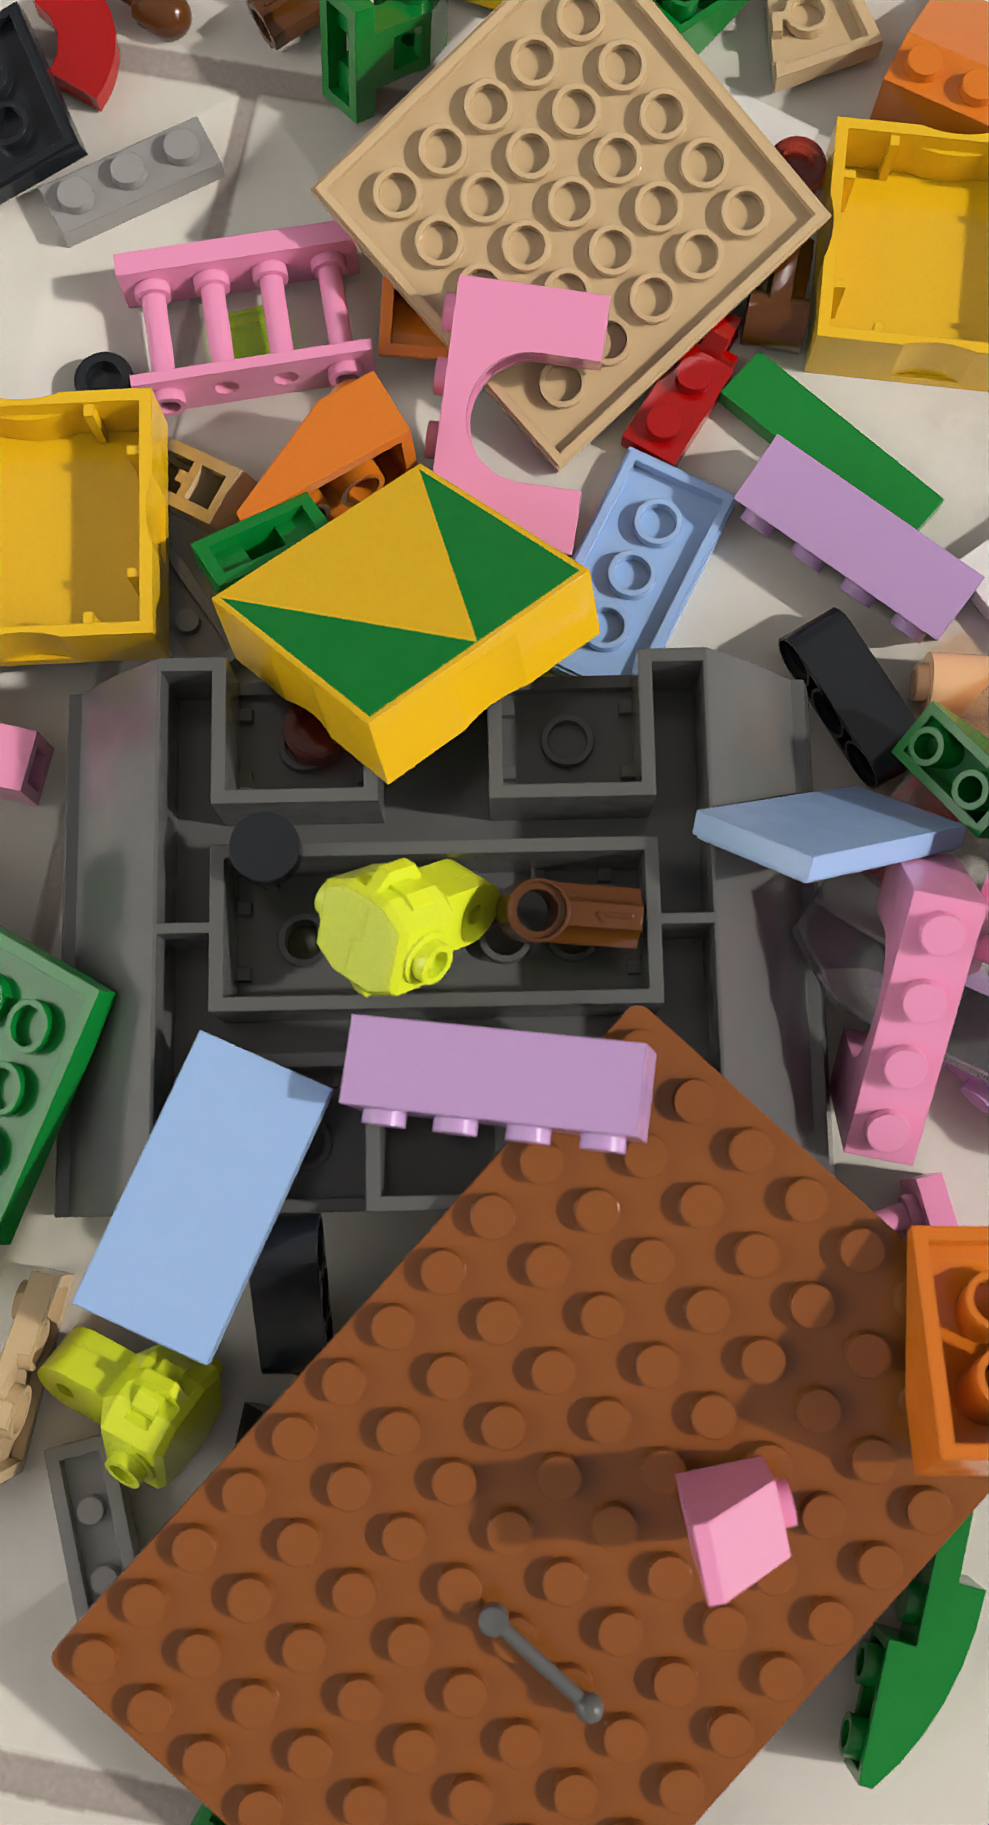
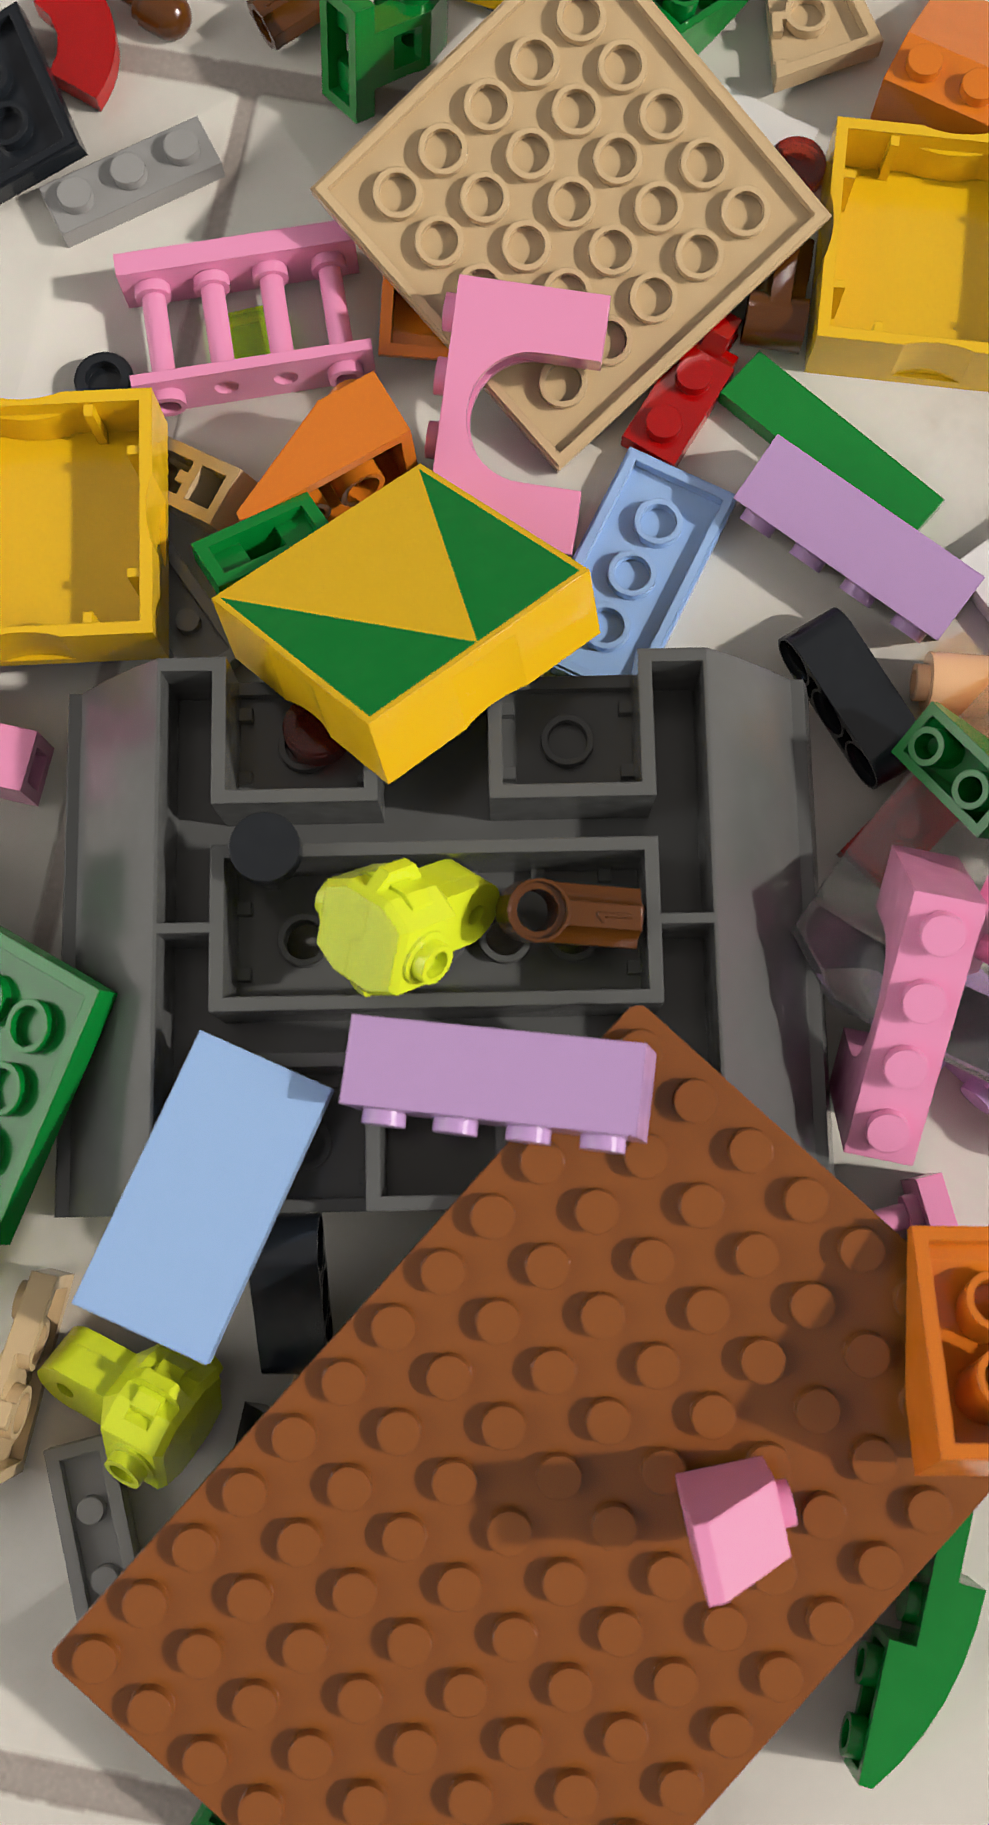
dark grey hinge [478,1601,604,1724] -> none
light blue tile [692,785,967,883] -> none

